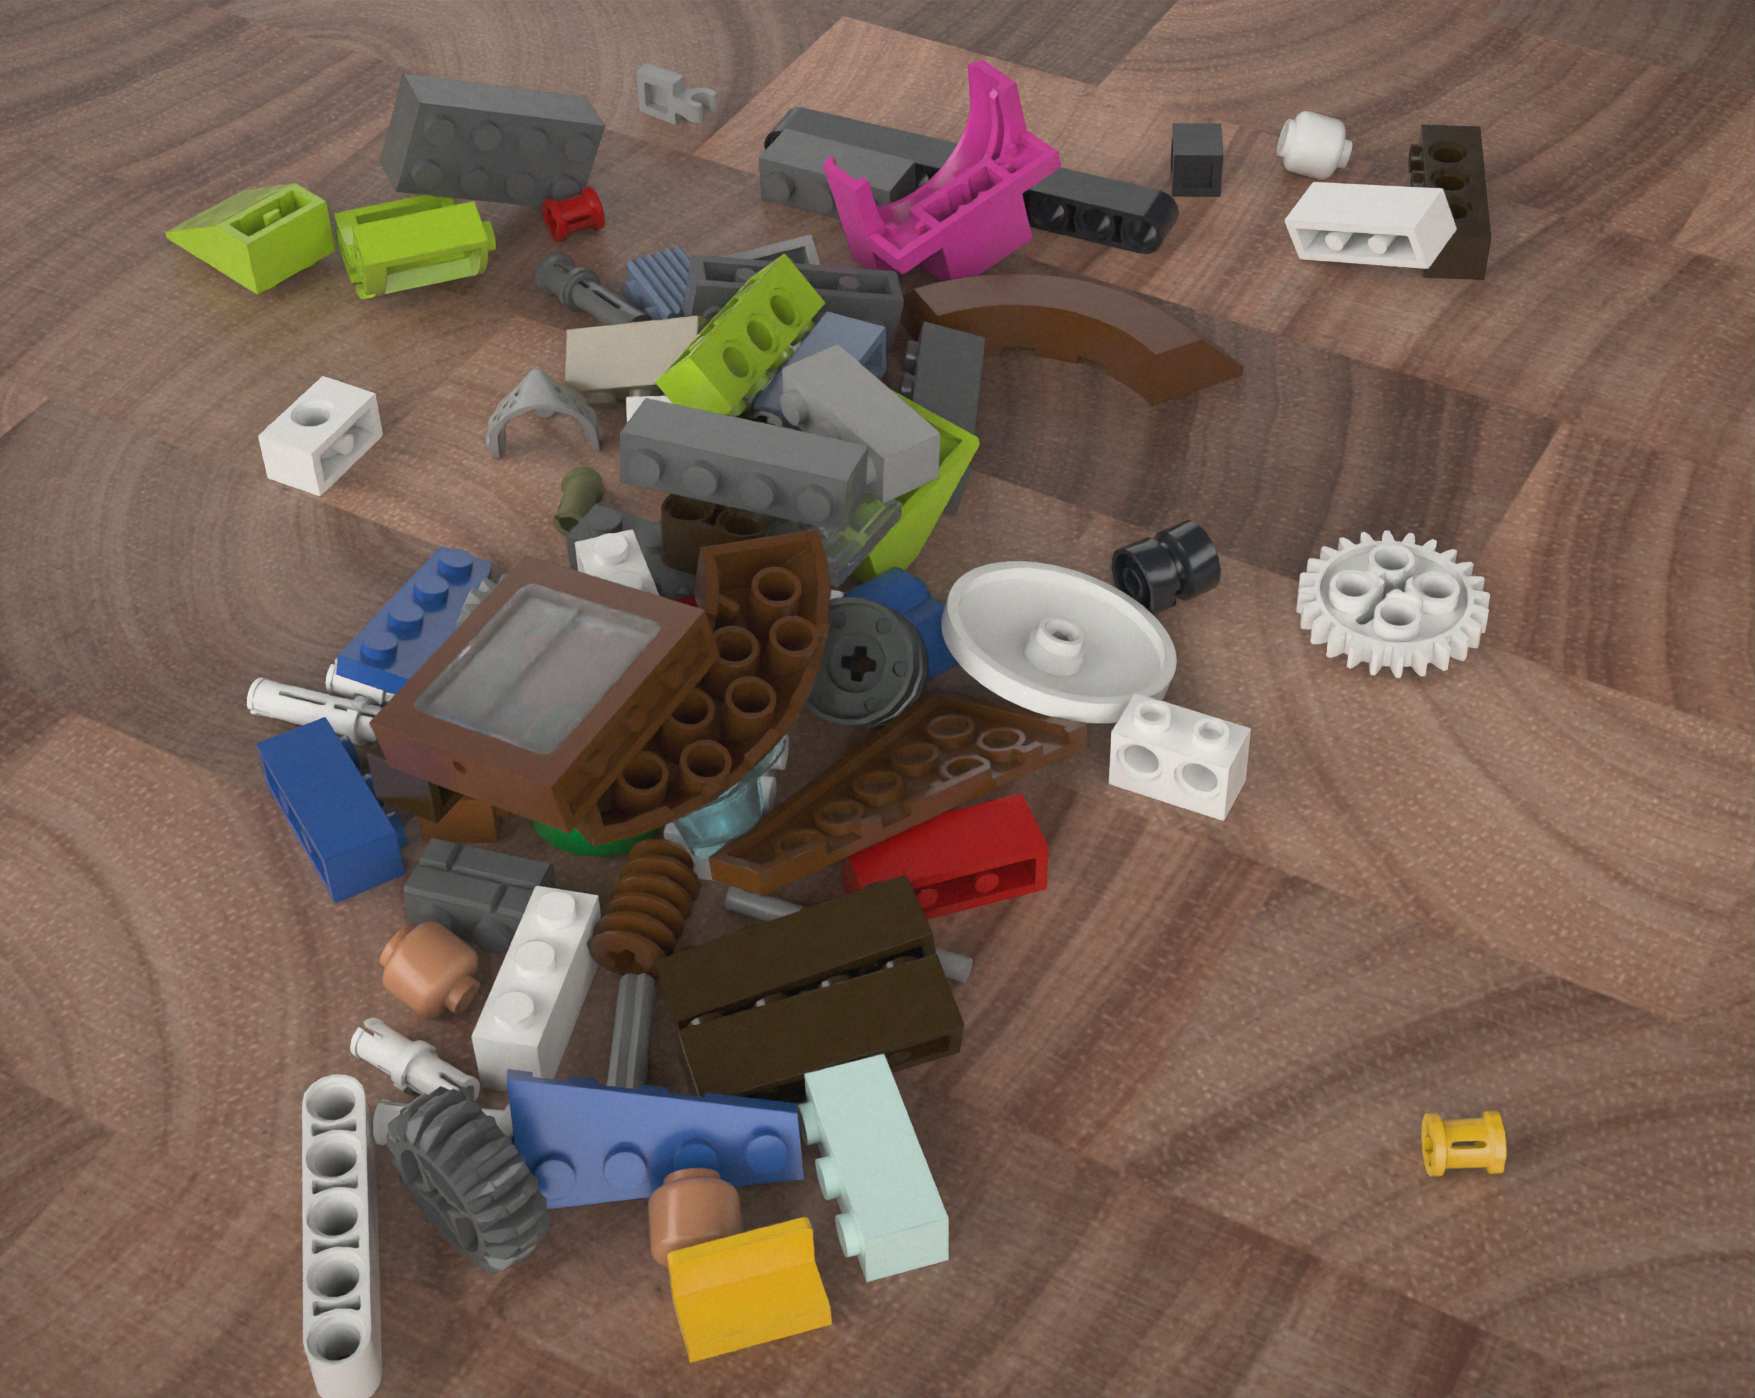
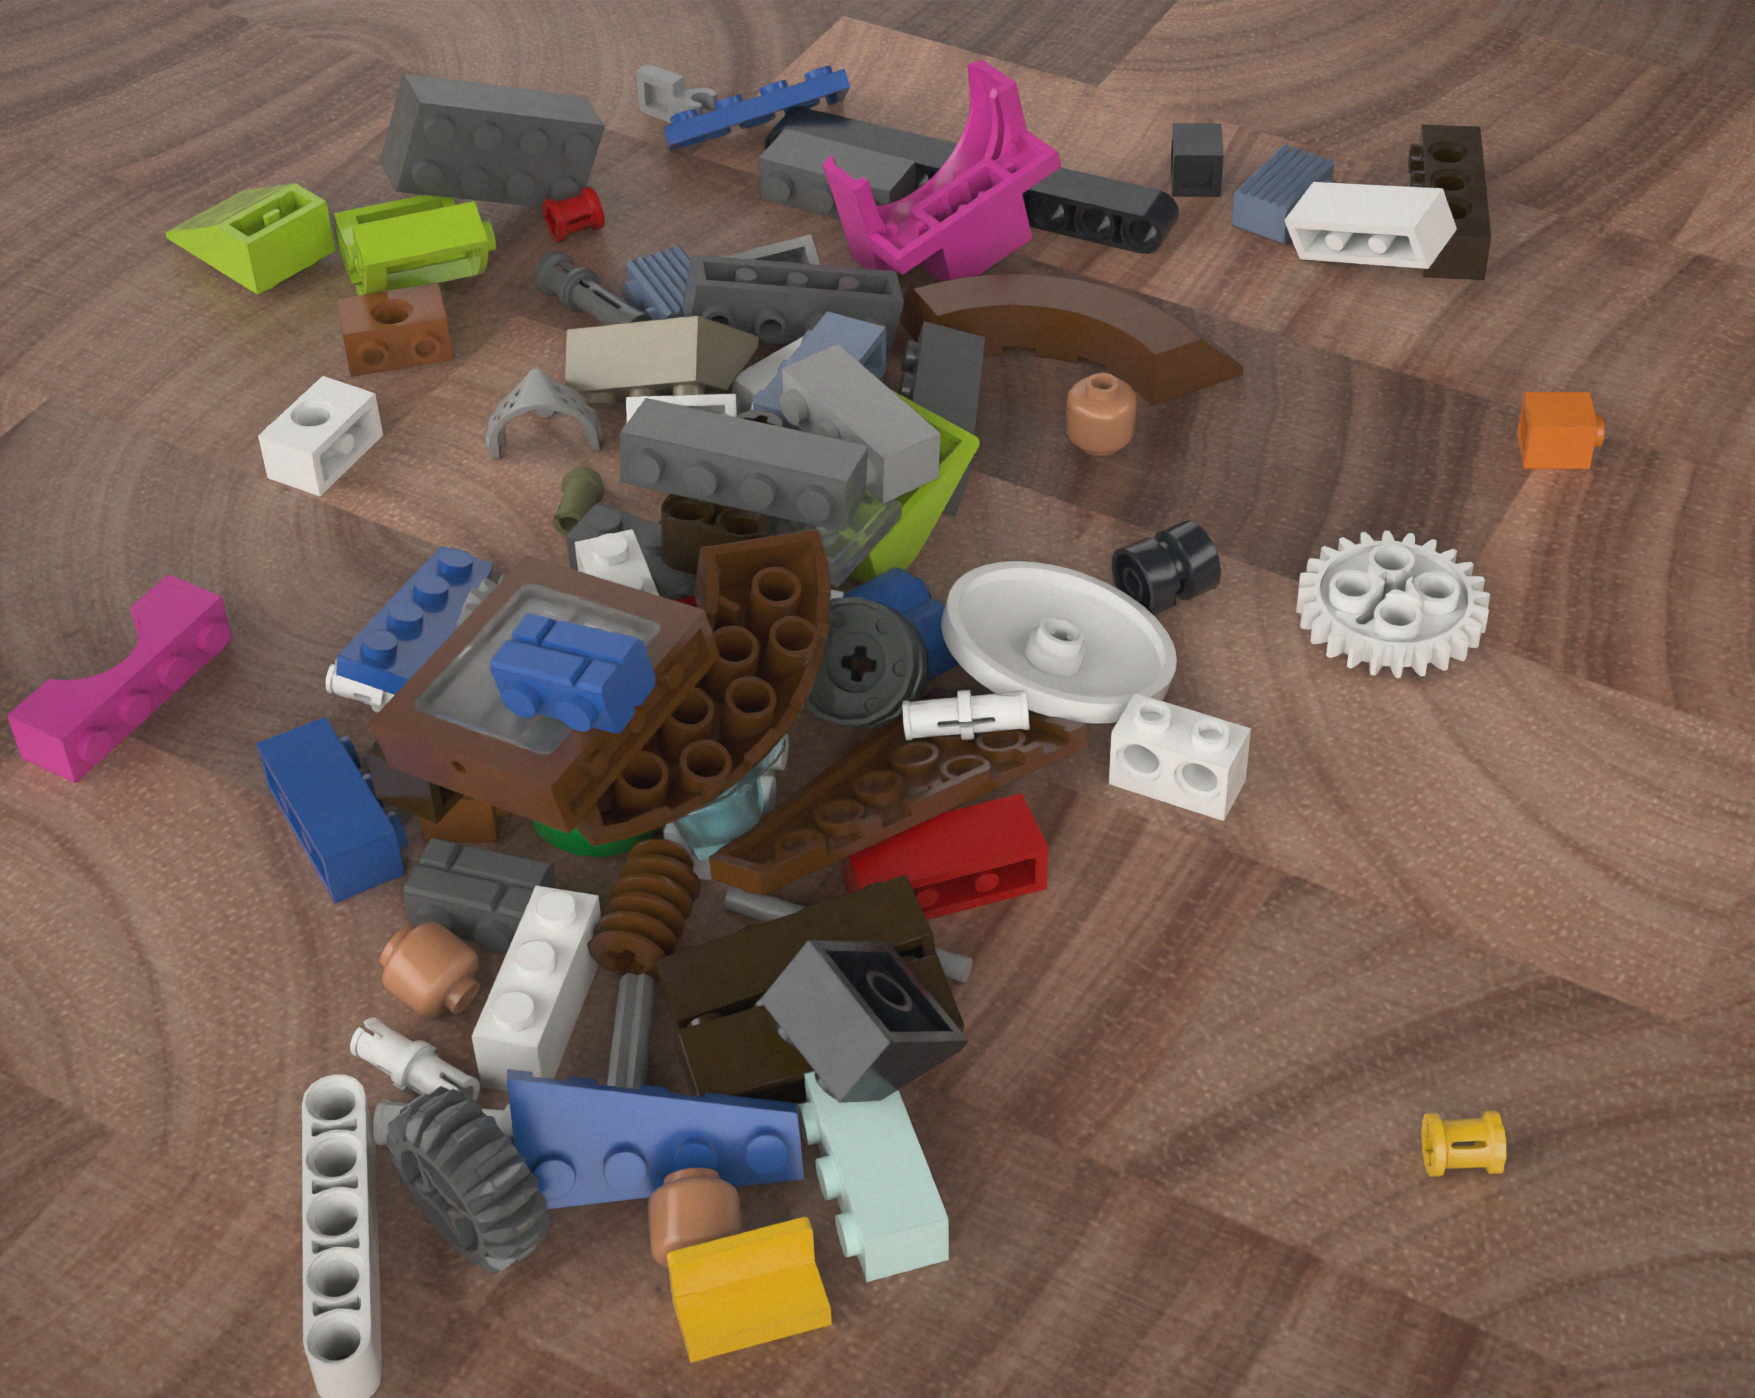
white pin [247,677,382,745] -> none
lime brick [654,253,825,417] -> none
white head [1277,111,1352,180] -> none
none -> dark pink arch [7,574,233,783]
none -> dark orange brick [336,283,454,377]
none -> blue brick [490,613,656,734]
none -> blue wing [663,66,850,152]
none -> black slope [760,940,969,1103]
none -> white pin [902,690,1030,740]
none -> nougat head [1066,373,1137,456]
none -> sand blue brick [1232,143,1336,245]
none -> orange brick [1516,392,1605,469]

